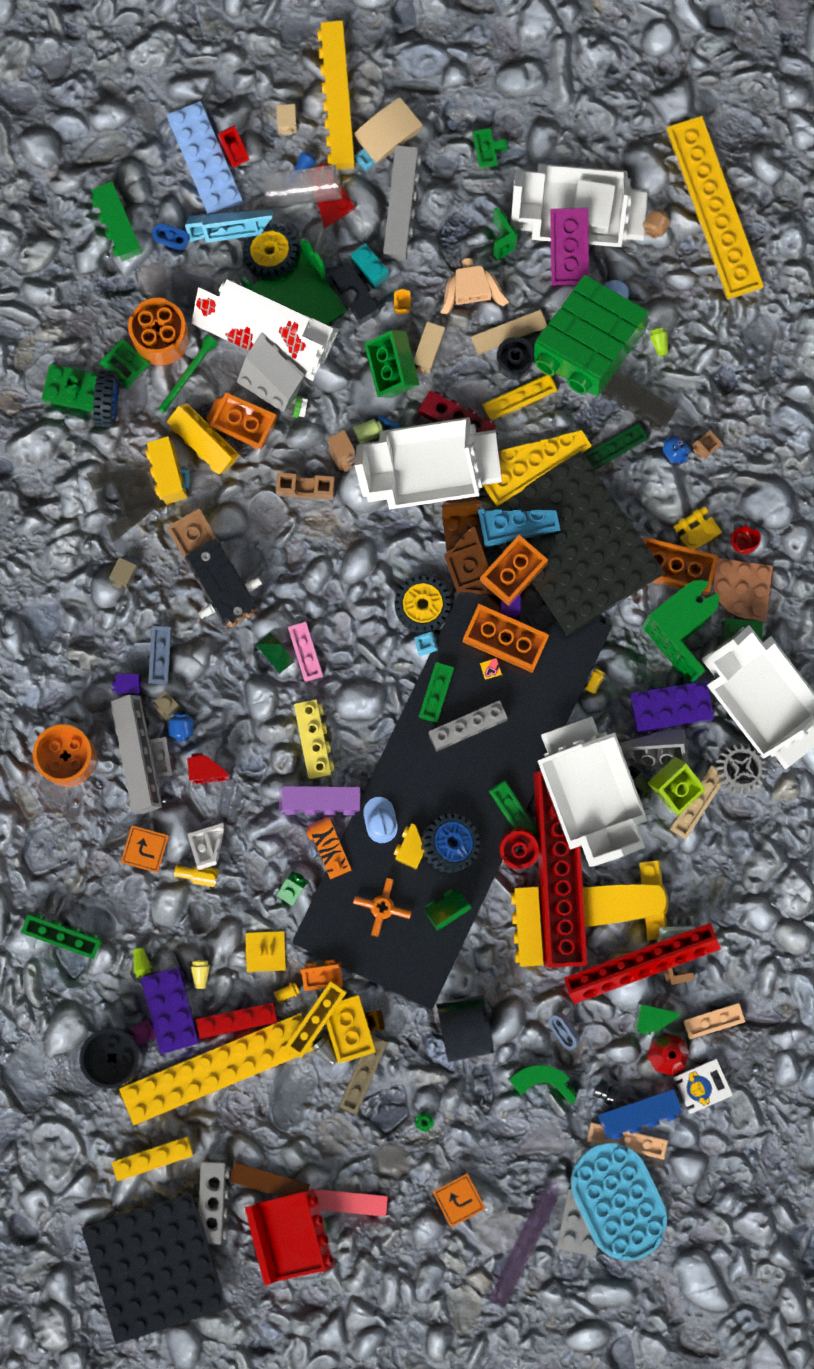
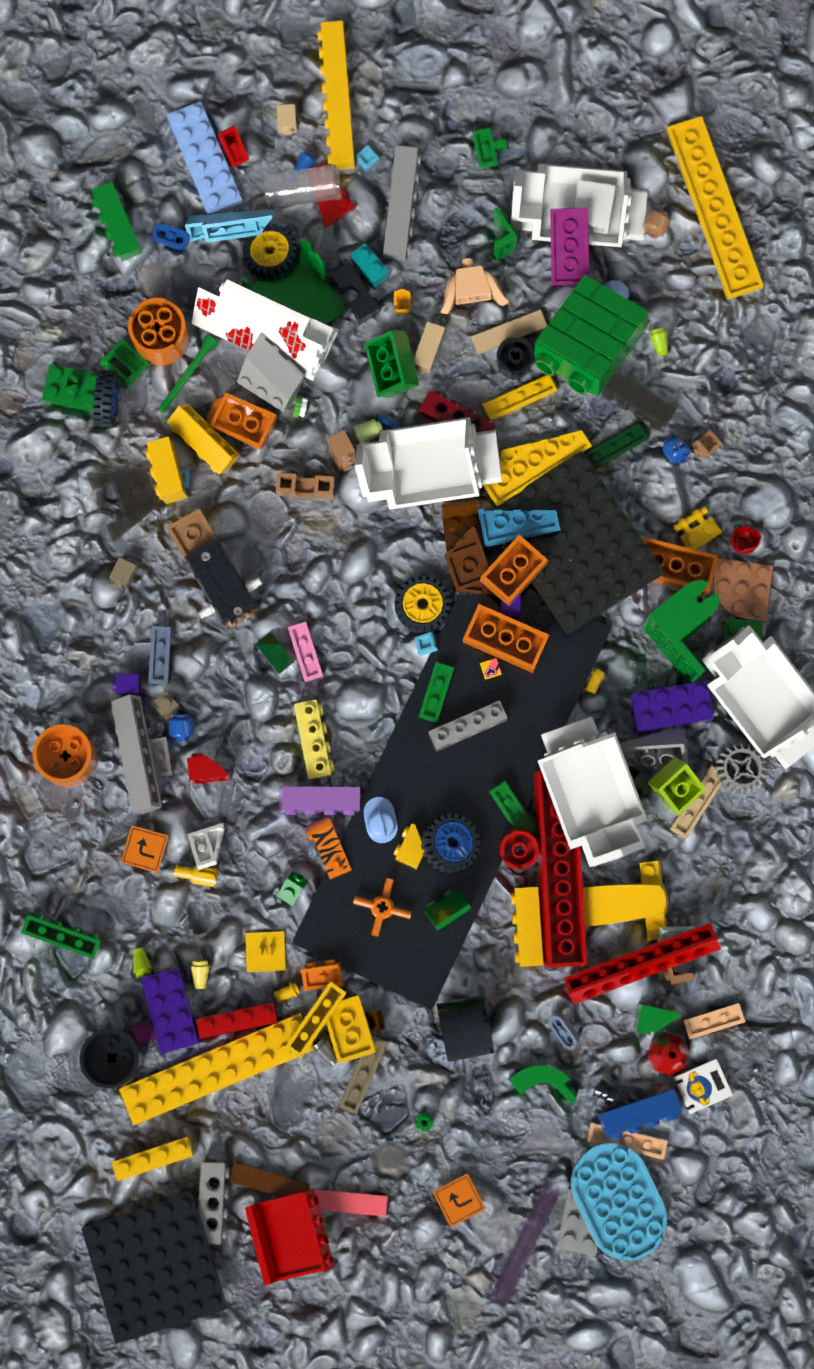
tan slope [353,97,423,163] -> none

